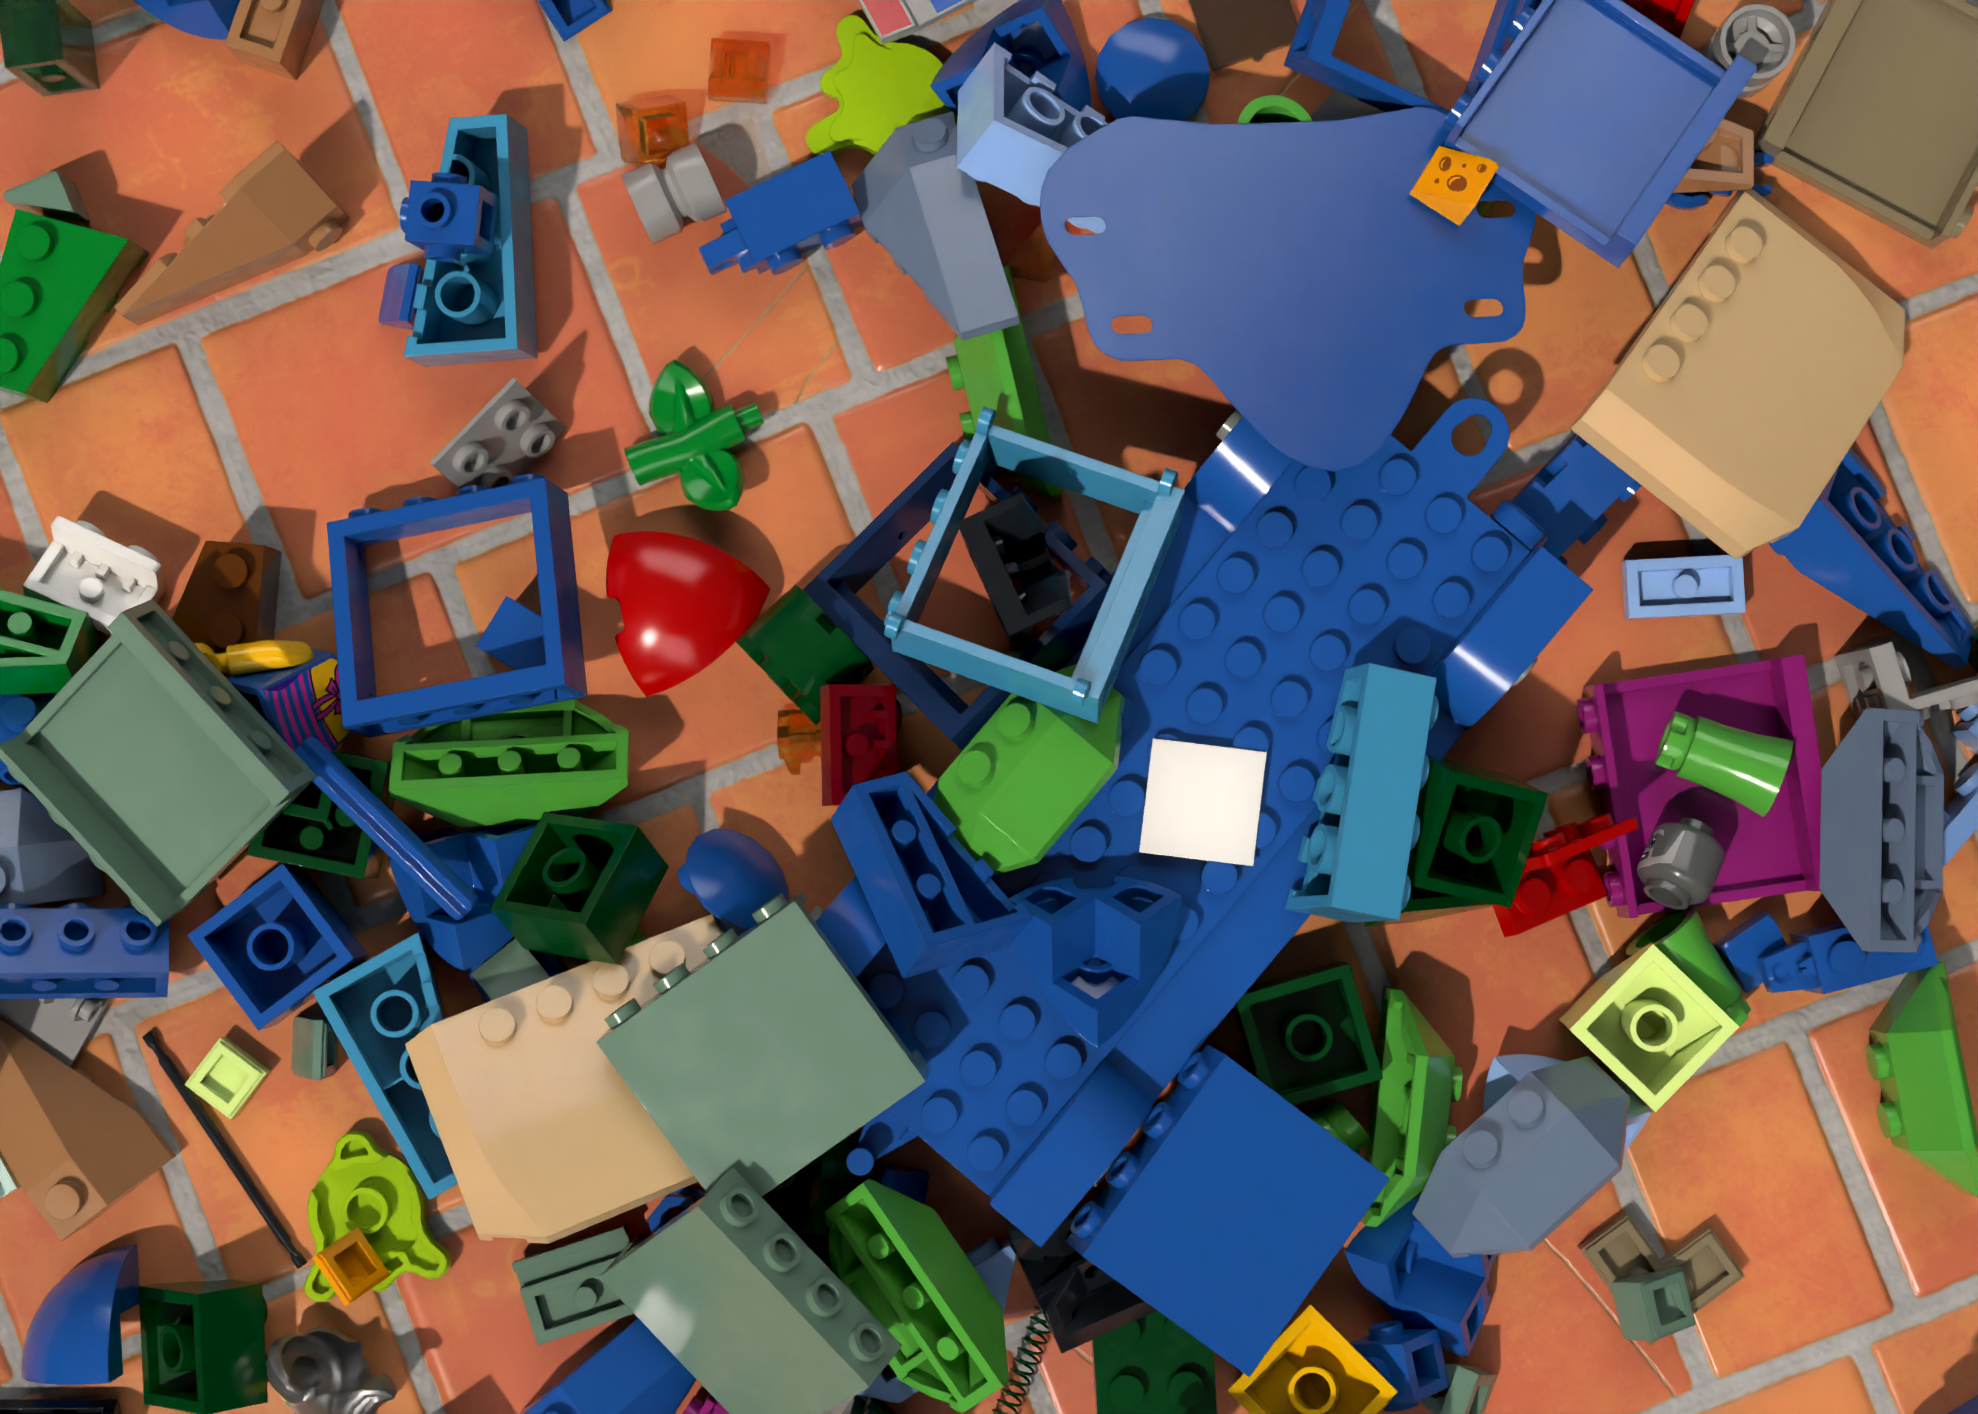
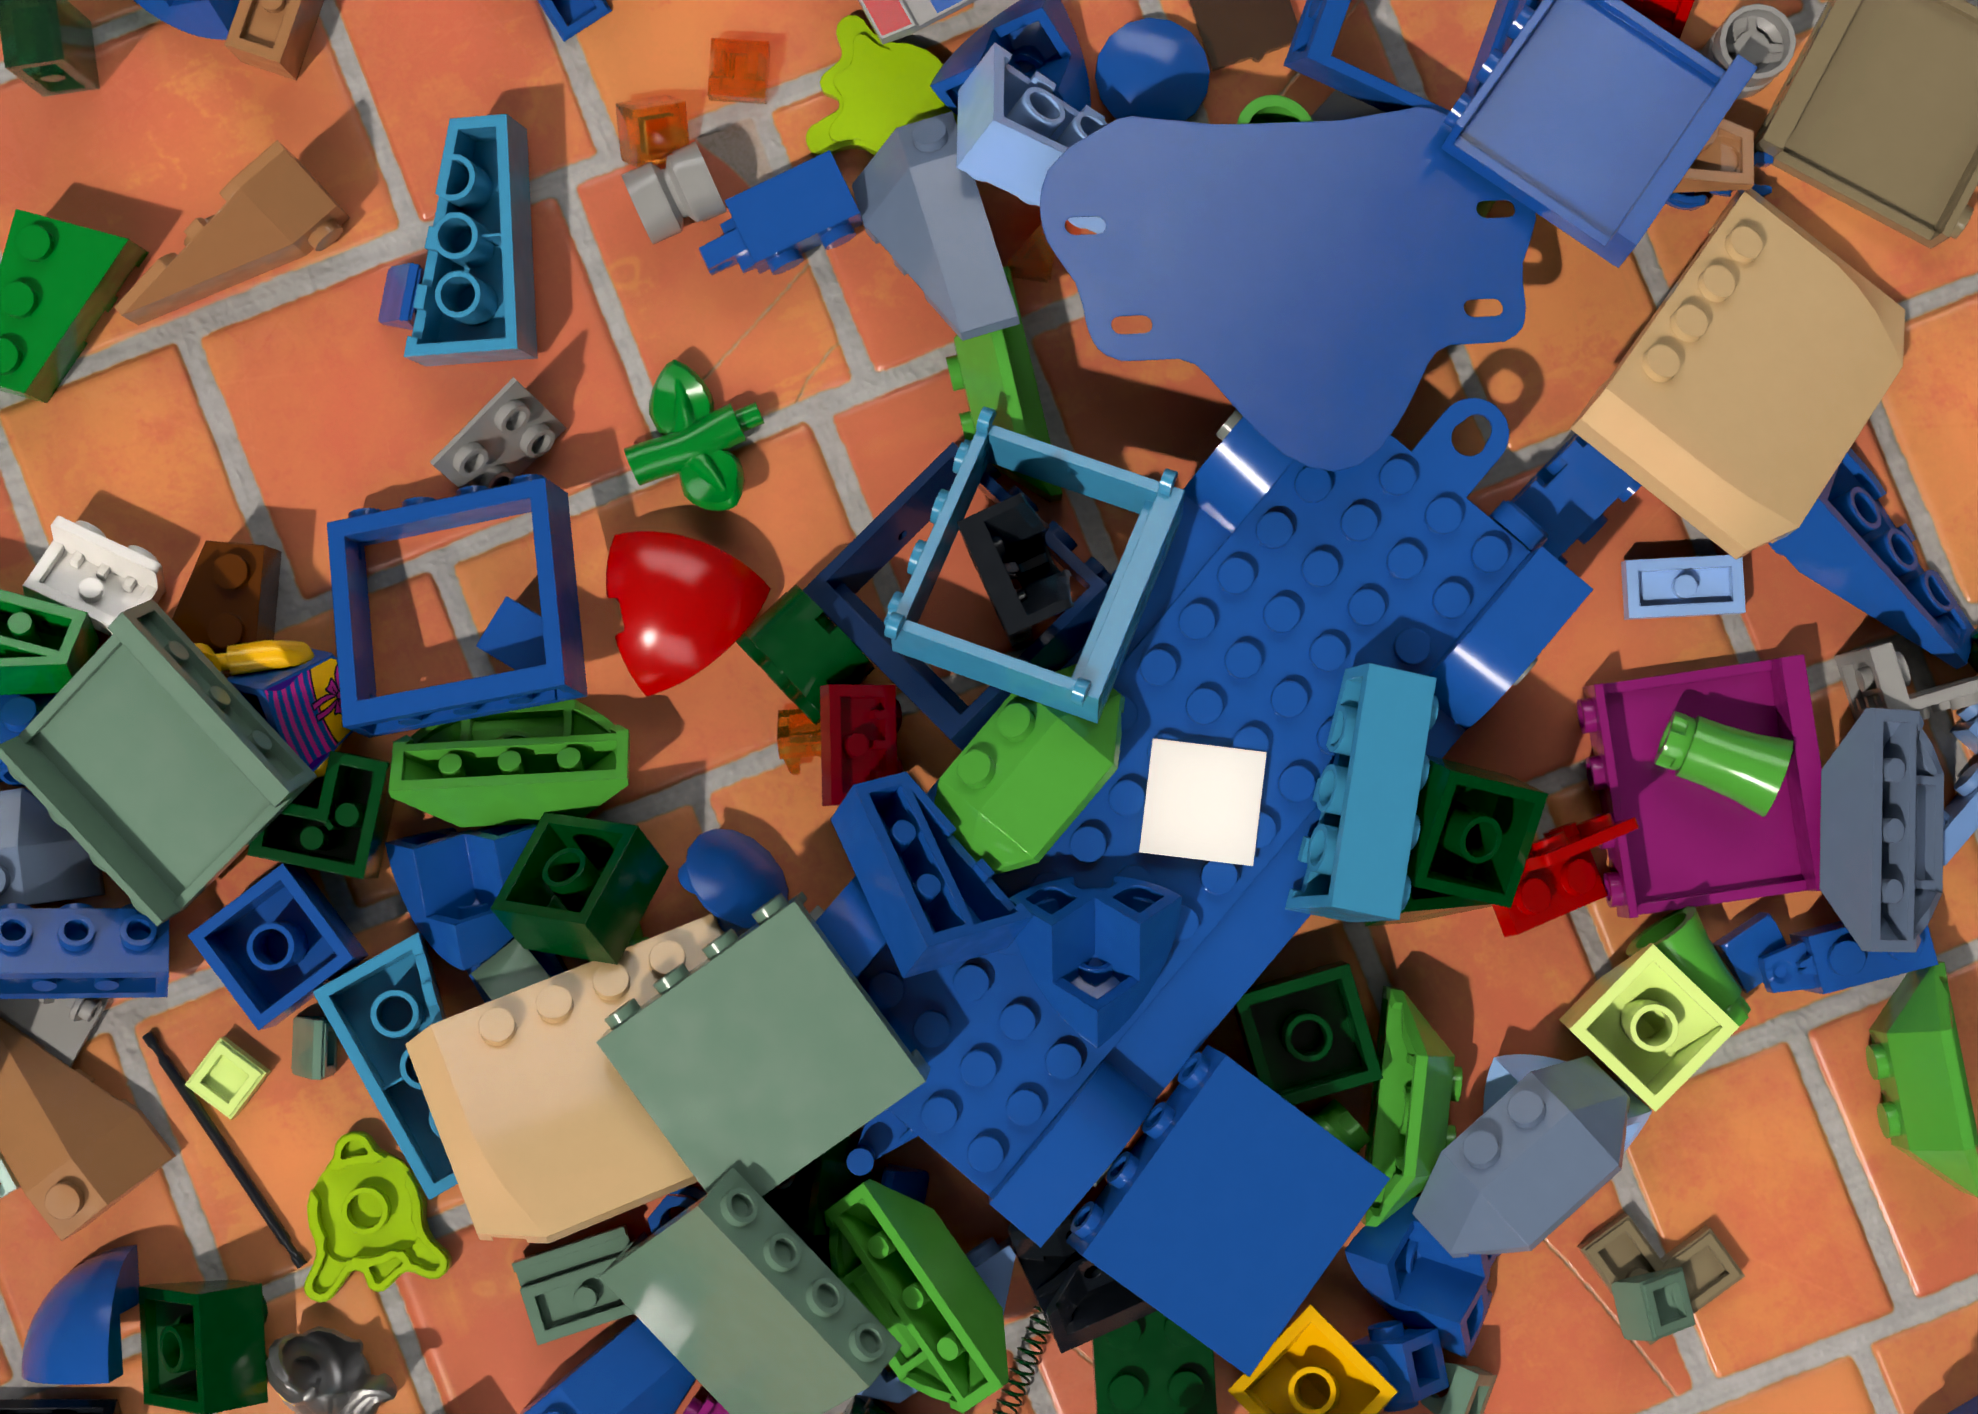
sand green slope [3,171,90,222] -> none
blue axle [294,737,479,920] -> none
light orange slope [312,1227,391,1307] -> none
blue brick [400,173,498,263] -> none
light orange slope [1409,146,1499,226] -> none
dark grey head [1637,818,1725,910] -> none

